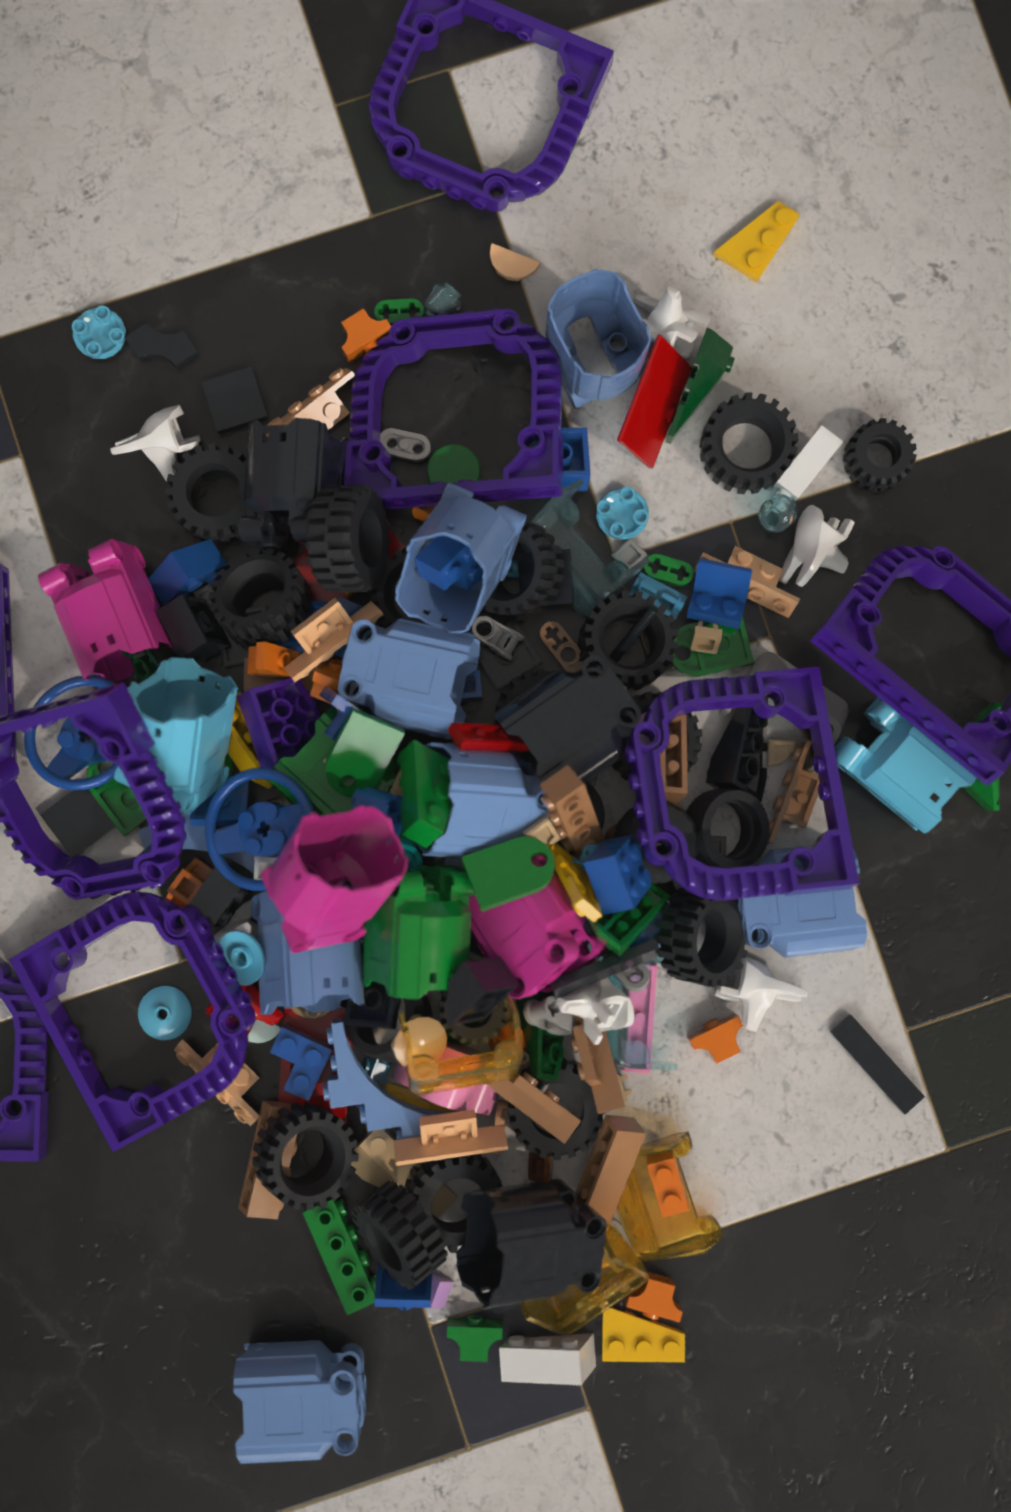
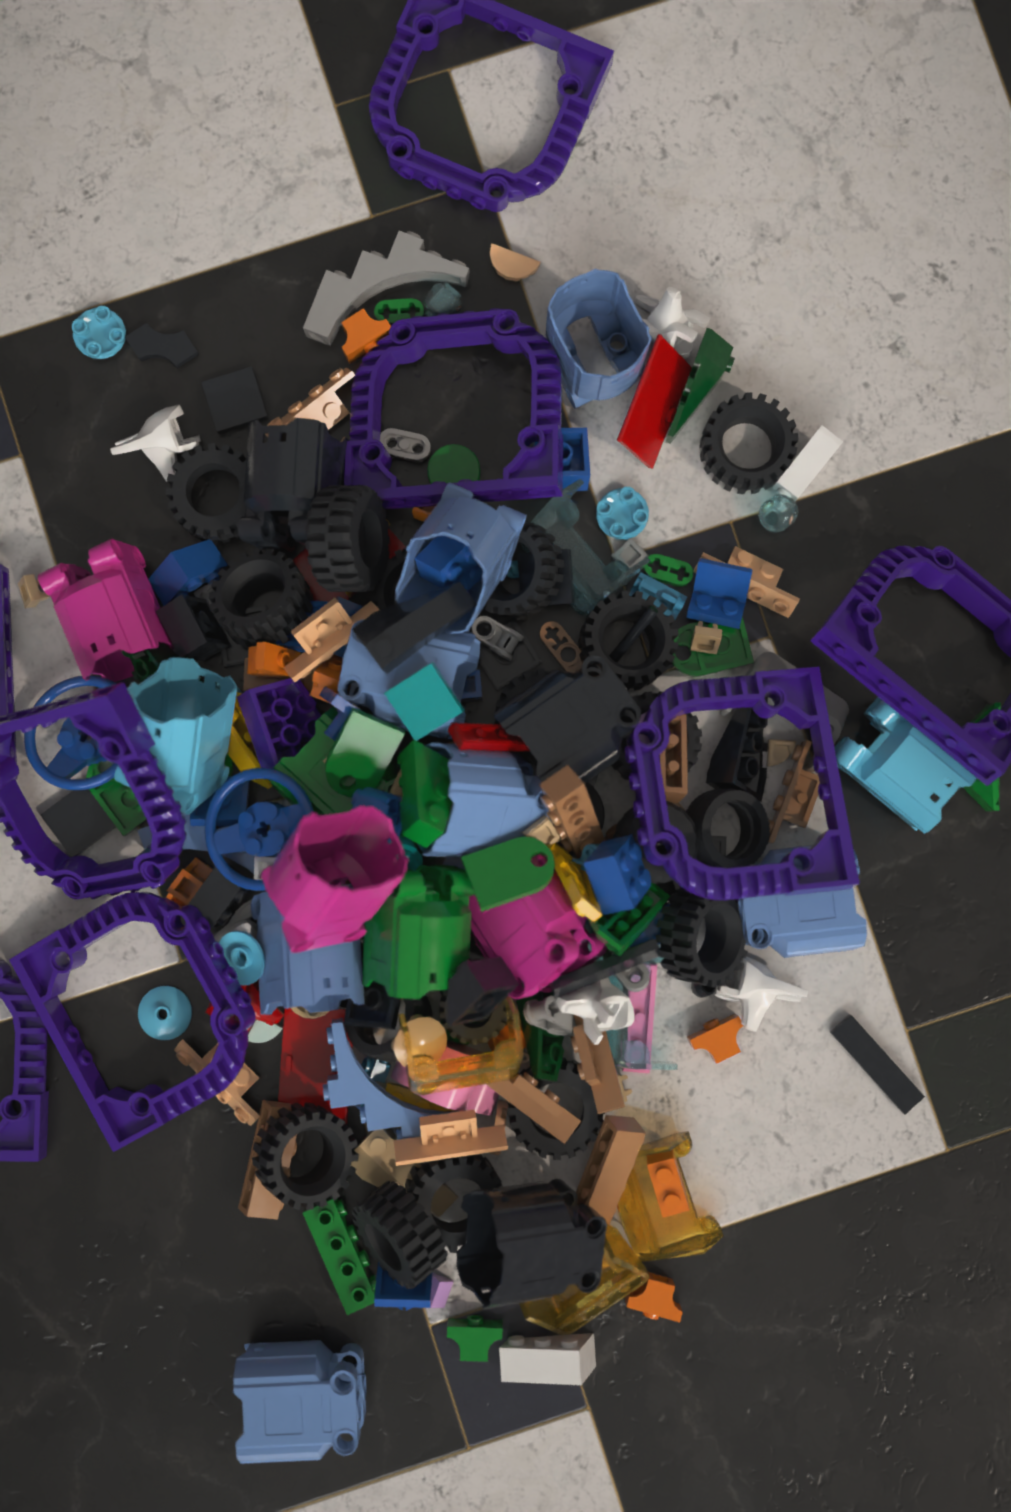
blue brick [270,1024,334,1101] -> none
reddish brown slope [528,1151,553,1183] -> none
yellow wing [602,1302,685,1362] -> none
yellow wing [713,201,800,283] -> none
white piece [779,505,854,587] -> none
black tyre [843,418,917,492] -> none
none -> tan tile [18,574,50,609]
none -> light grey arch [303,231,470,346]
none -> black wedge [352,582,477,674]
none -> teal tile [384,662,464,741]
none -> black hinge [691,983,715,998]

